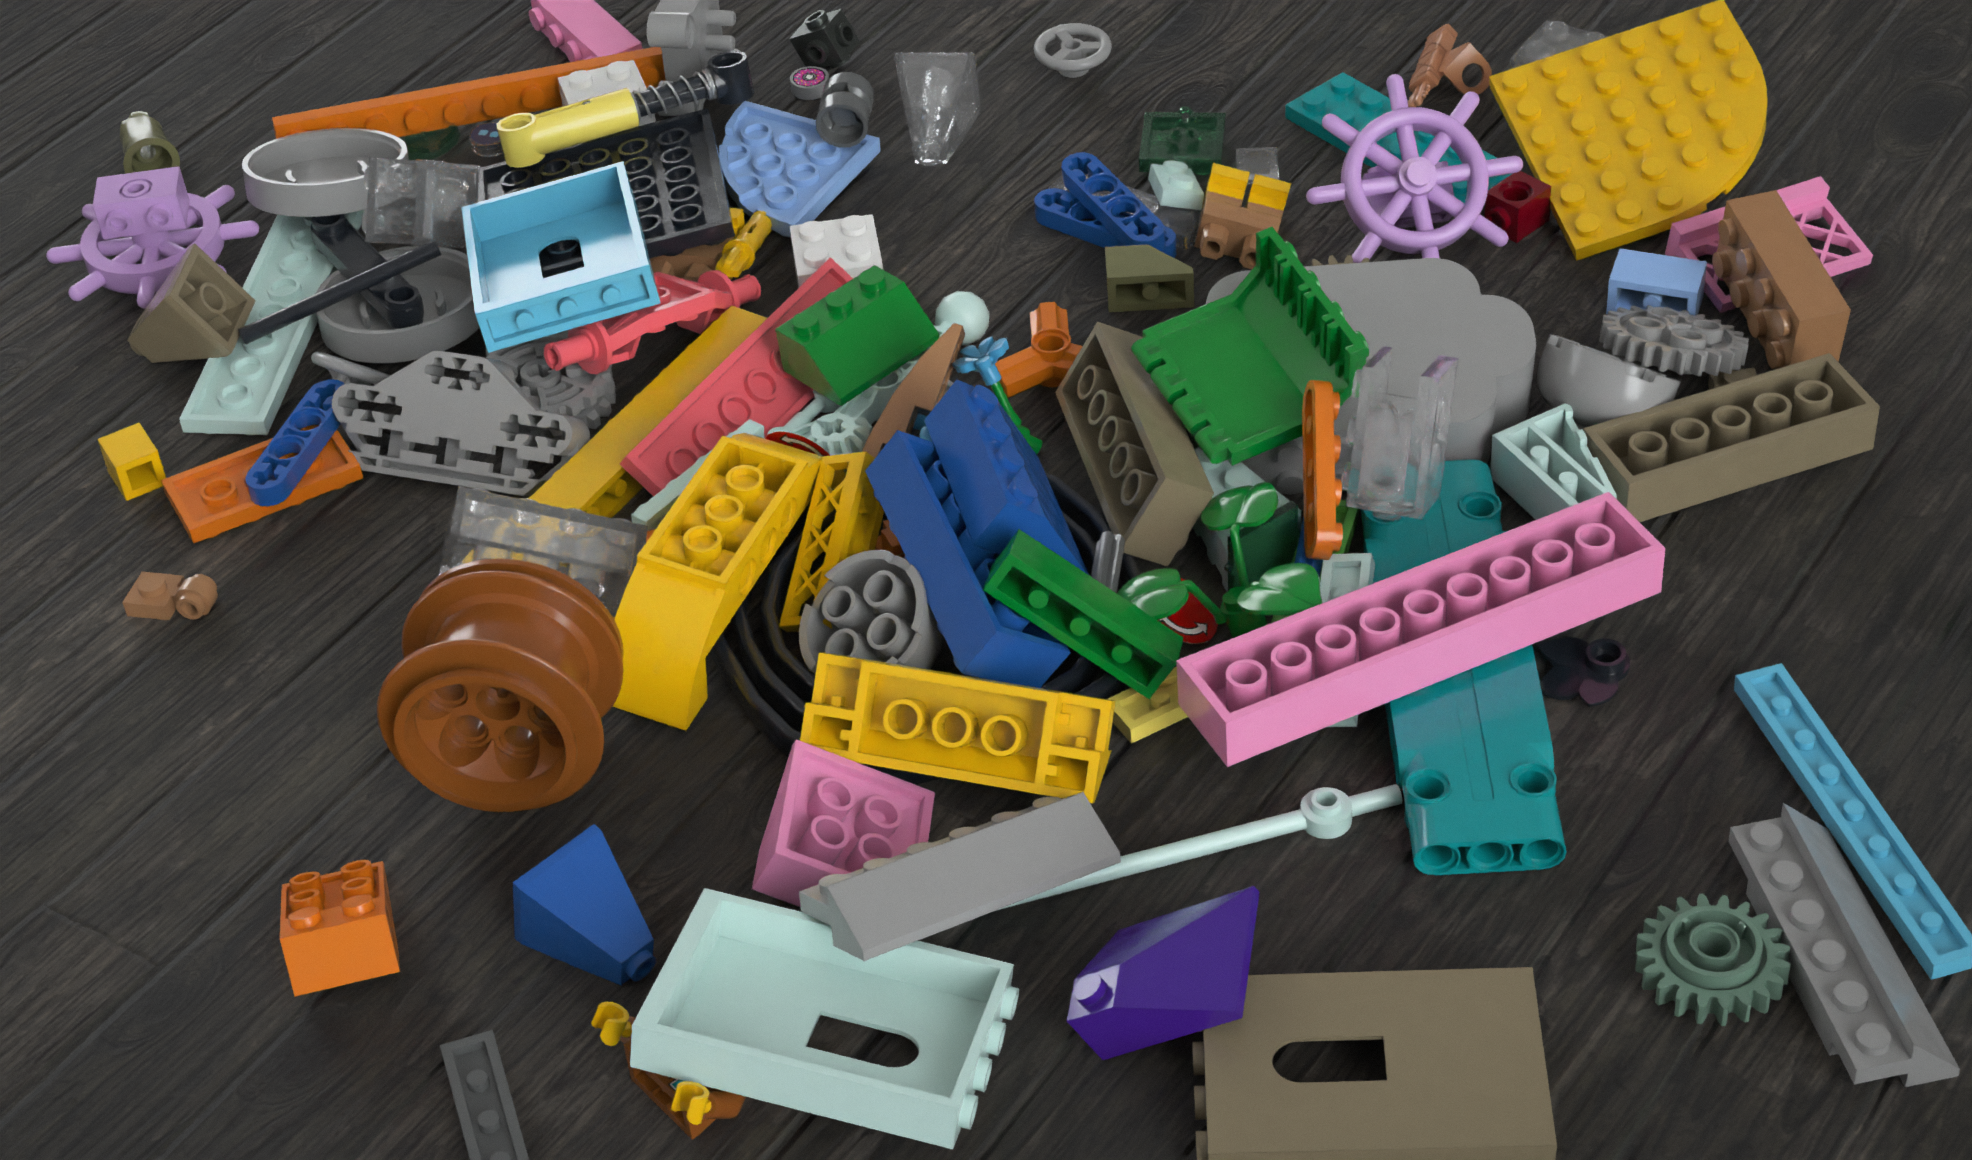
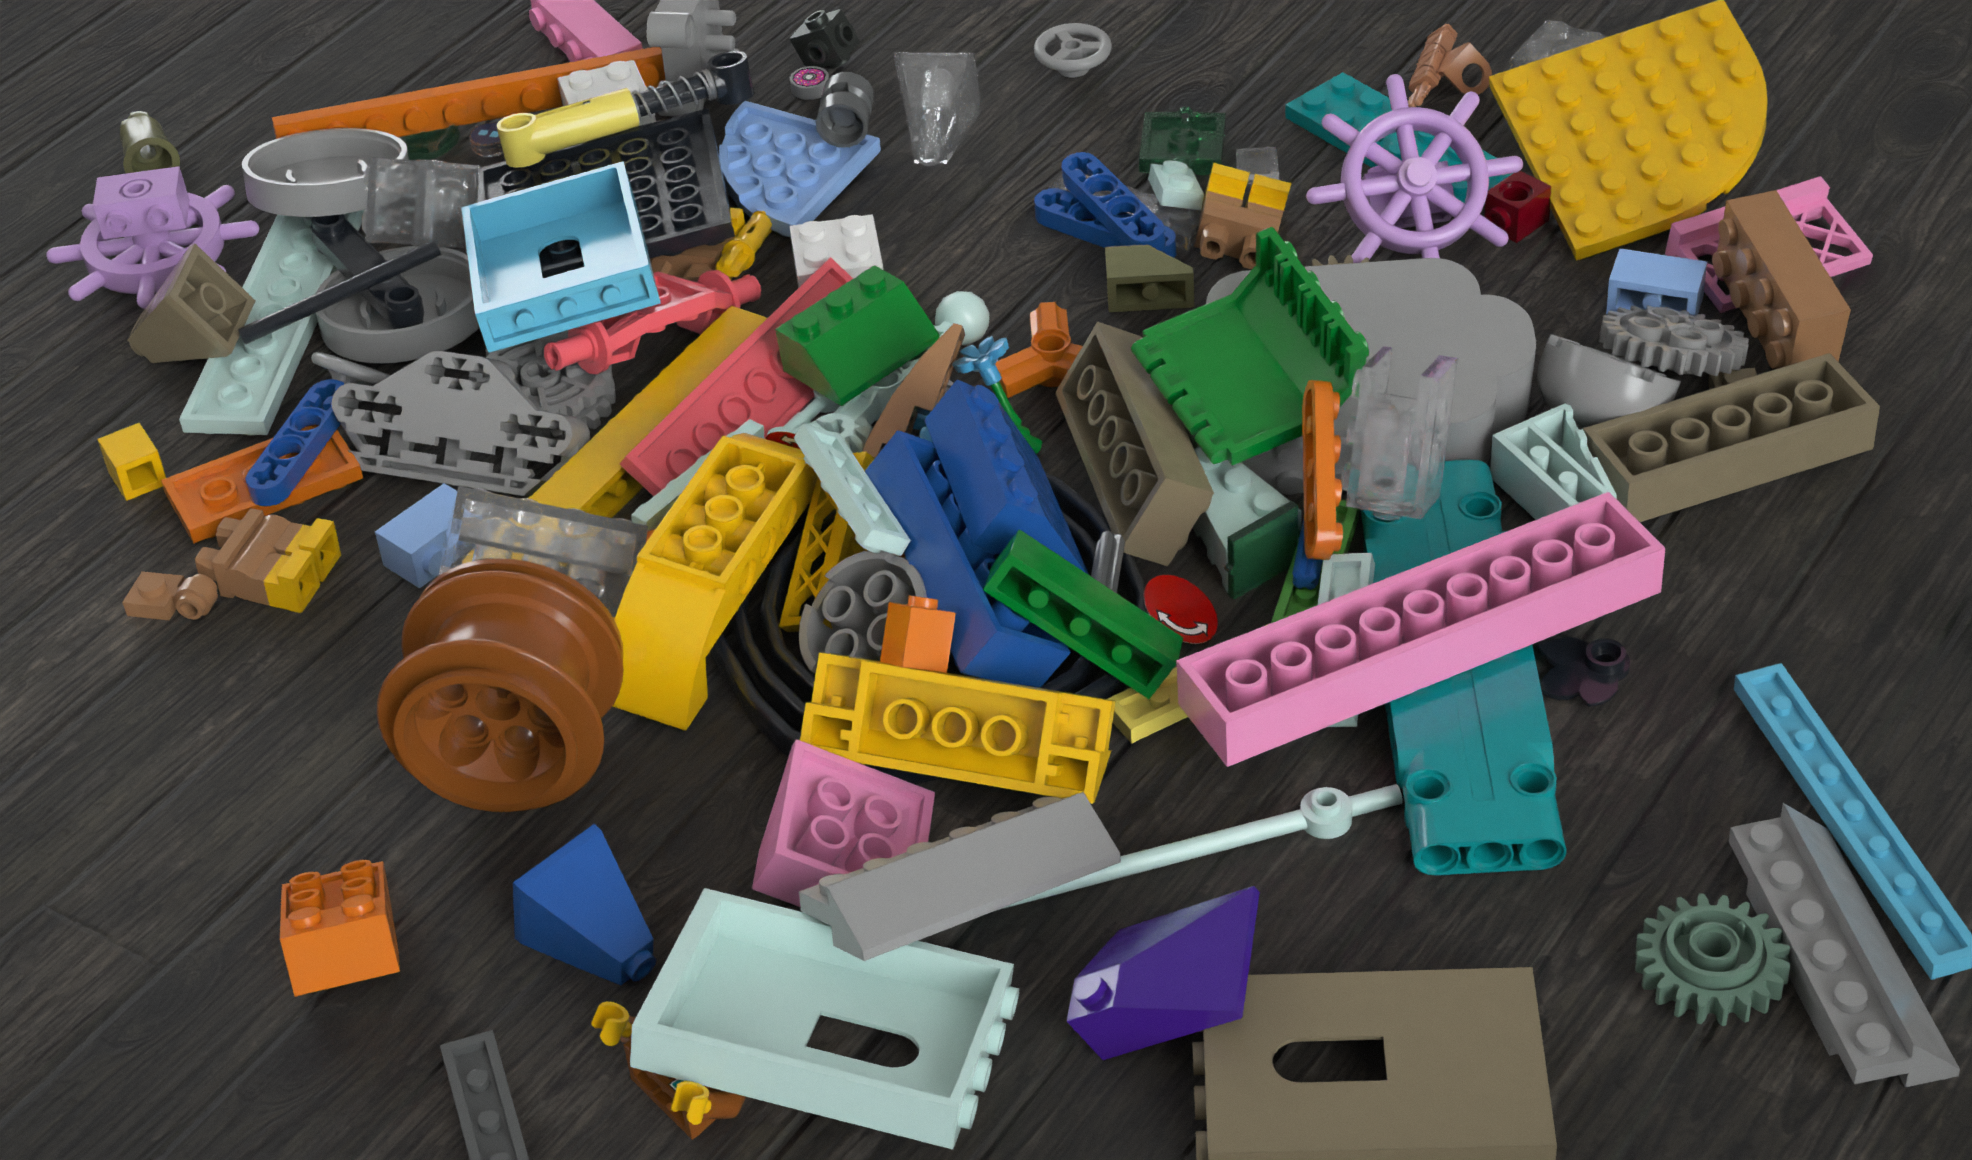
green plant [1117,482,1323,638] -> none
none -> hips [195,508,341,613]
none -> light blue brick [375,483,488,588]
none -> light aqua plate [794,423,911,556]
none -> orange brick [880,595,956,673]

